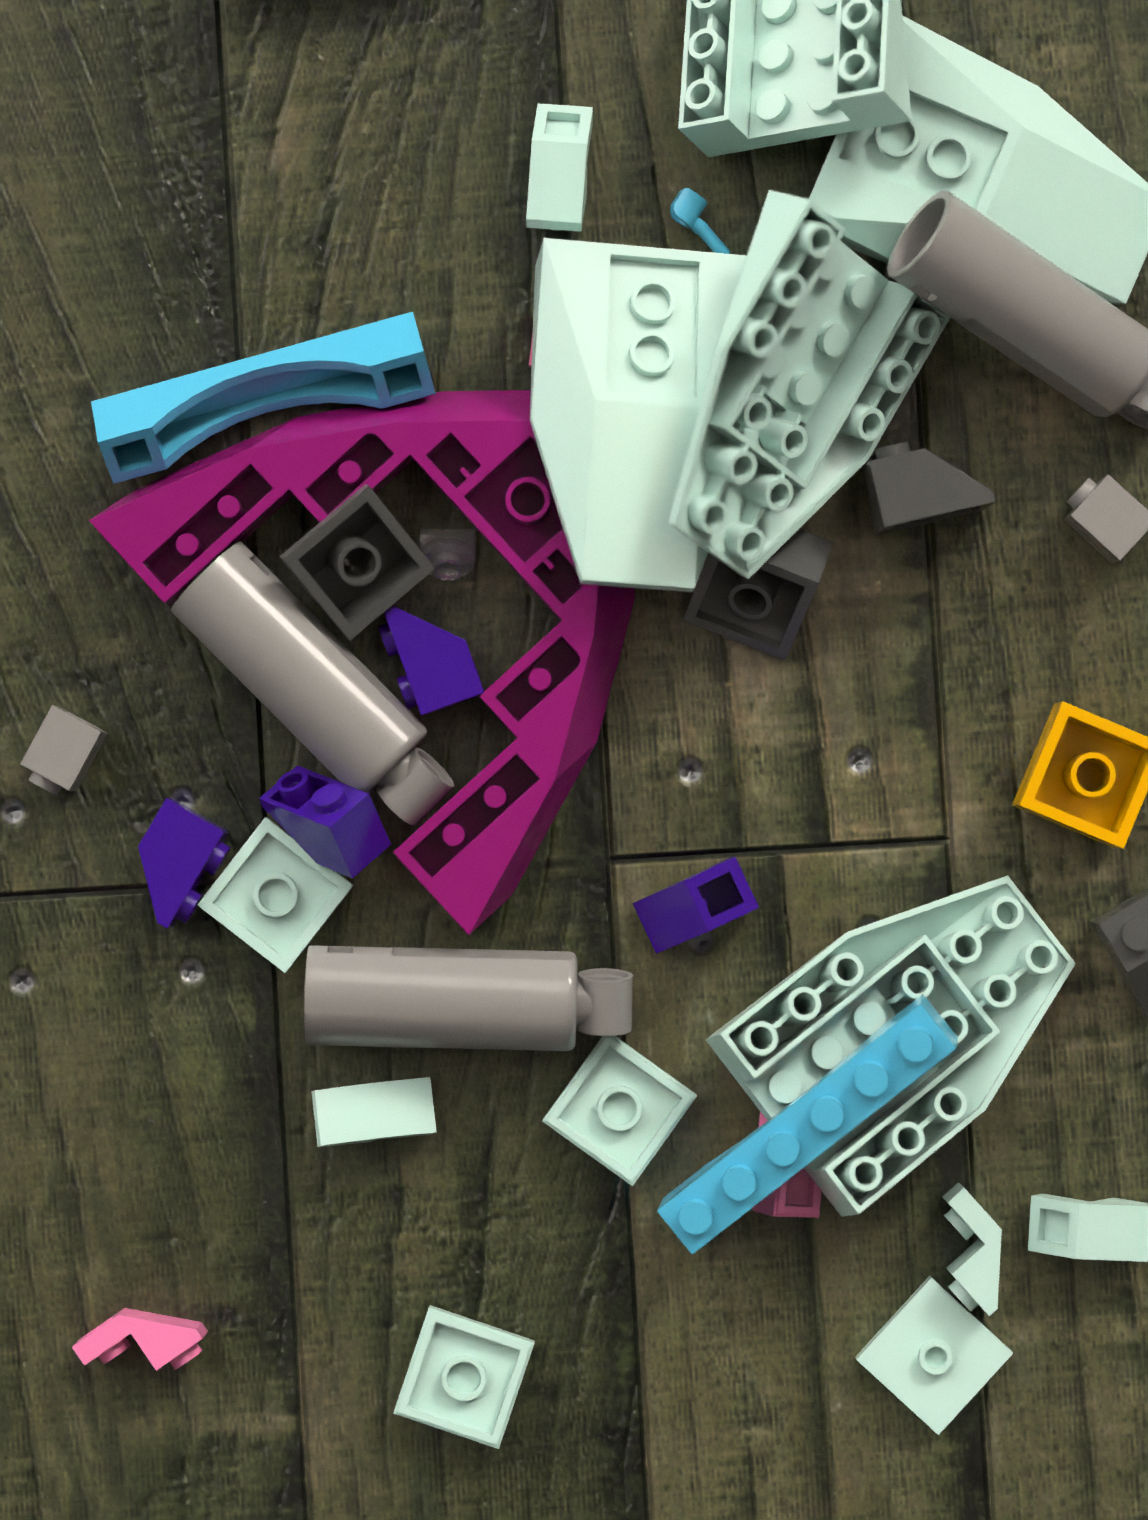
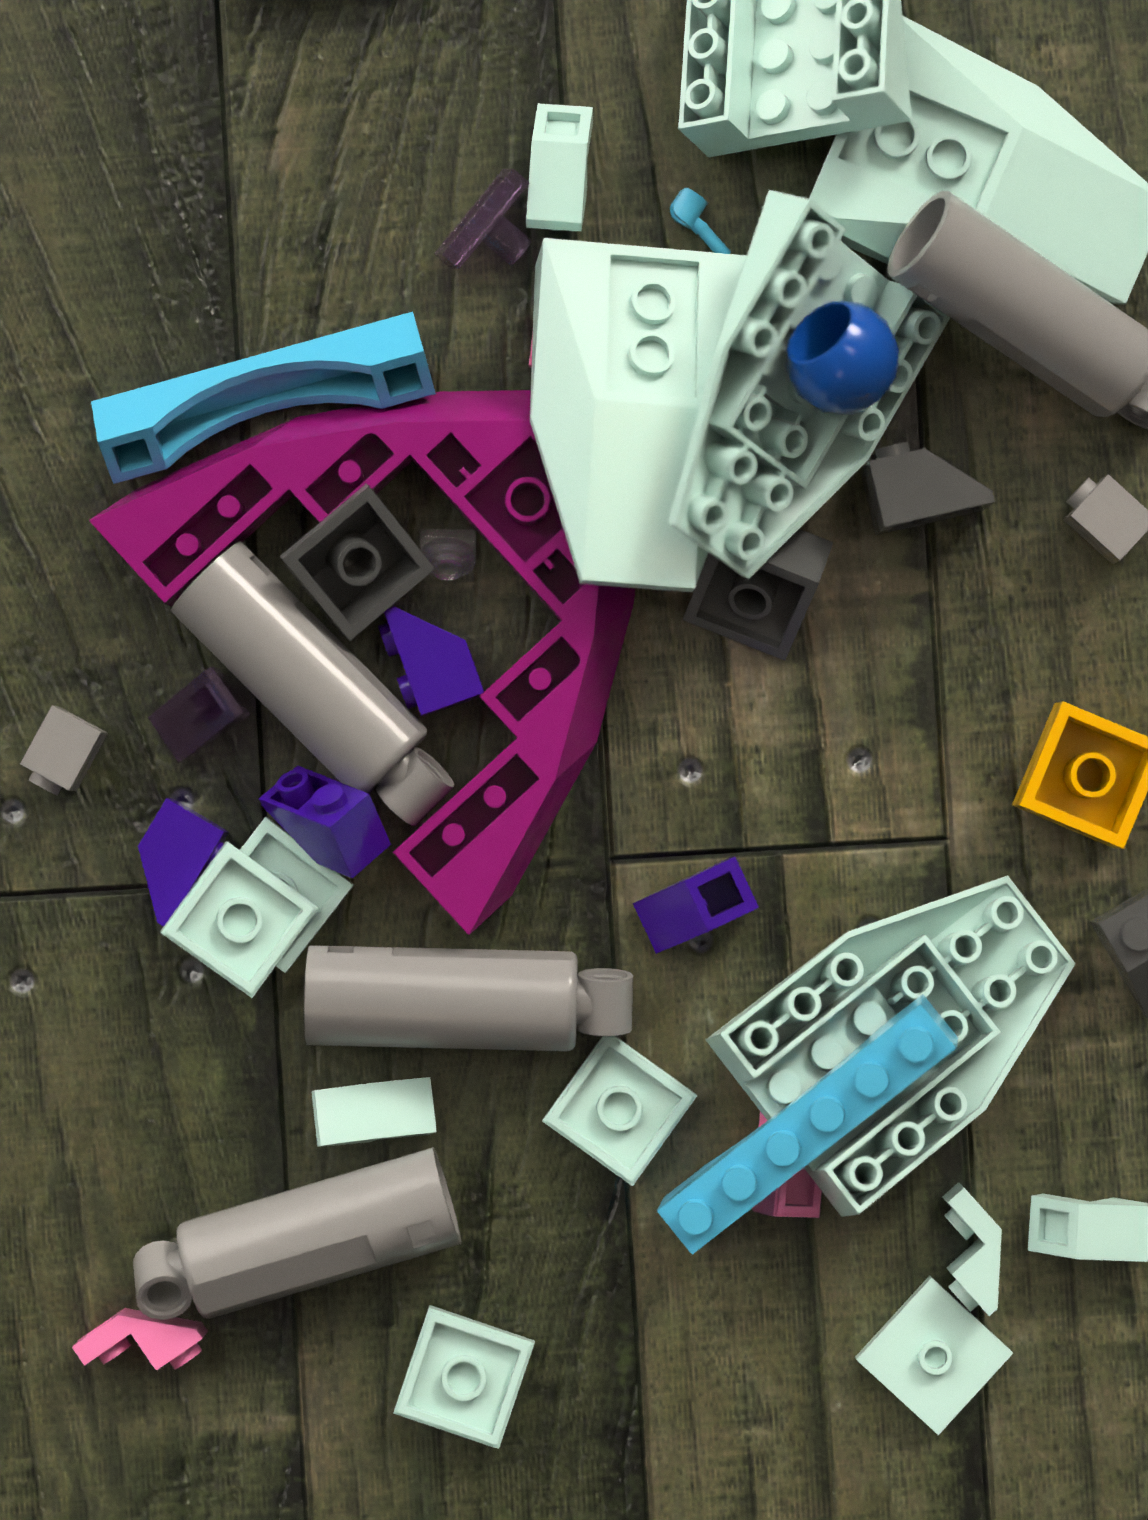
none -> light grey piece [133,1147,462,1320]
none -> clear purple slope [148,667,250,763]
none -> light aqua plate [160,841,318,998]
none -> clear purple tile [433,168,532,269]
none -> blue helmet [786,301,899,414]

